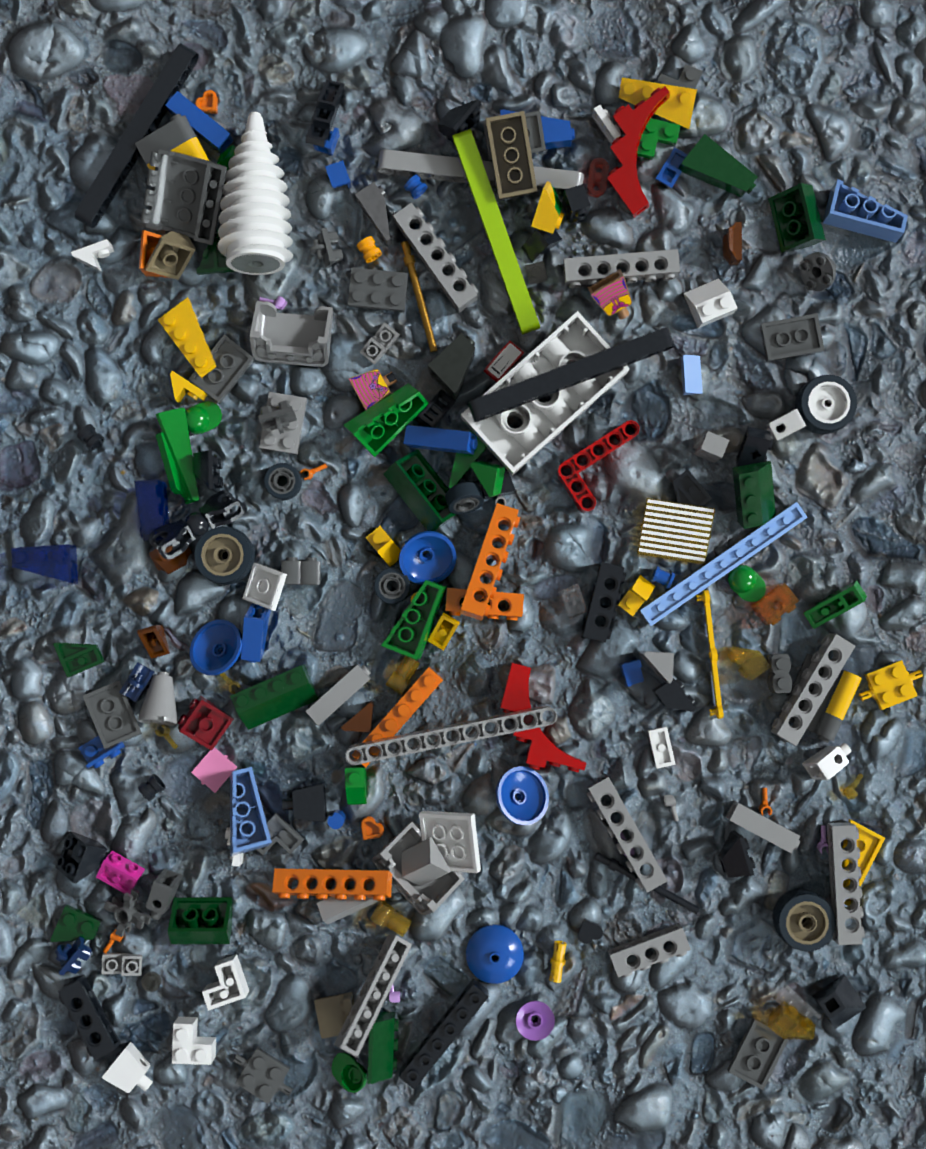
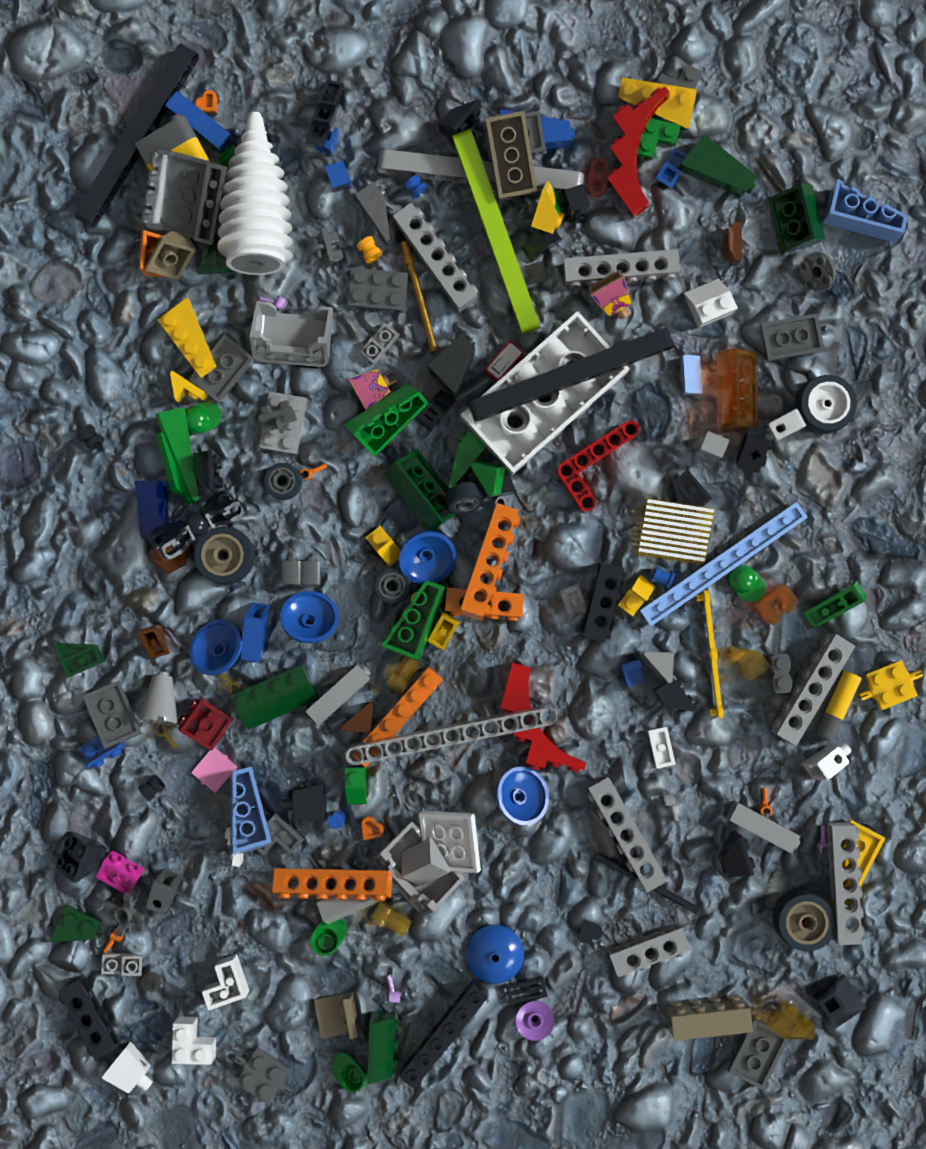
clear blue wedge [11,544,78,584] -> none
dark blue hips [55,936,91,976] -> none
white slope [71,239,115,272] -> none
dark blue hips [119,662,155,702] -> none
dark green slope [167,897,232,944] -> none
white tile [242,563,287,611] -> none
light grey brick [334,934,412,1057] -> none
blue brick [403,425,478,455] -> none
yellow pin [549,940,567,983] -> none
white plate [592,105,621,145] -> none
dark green slope [732,461,776,529] -> none
clear yellow hand [843,773,863,800] -> none
none -> blue dish [280,591,339,644]
none -> green cap [310,919,347,956]
none -> black tile [505,976,548,1005]
none -> dark tan brick [665,995,753,1041]
none -> clear orange slope [716,348,758,430]

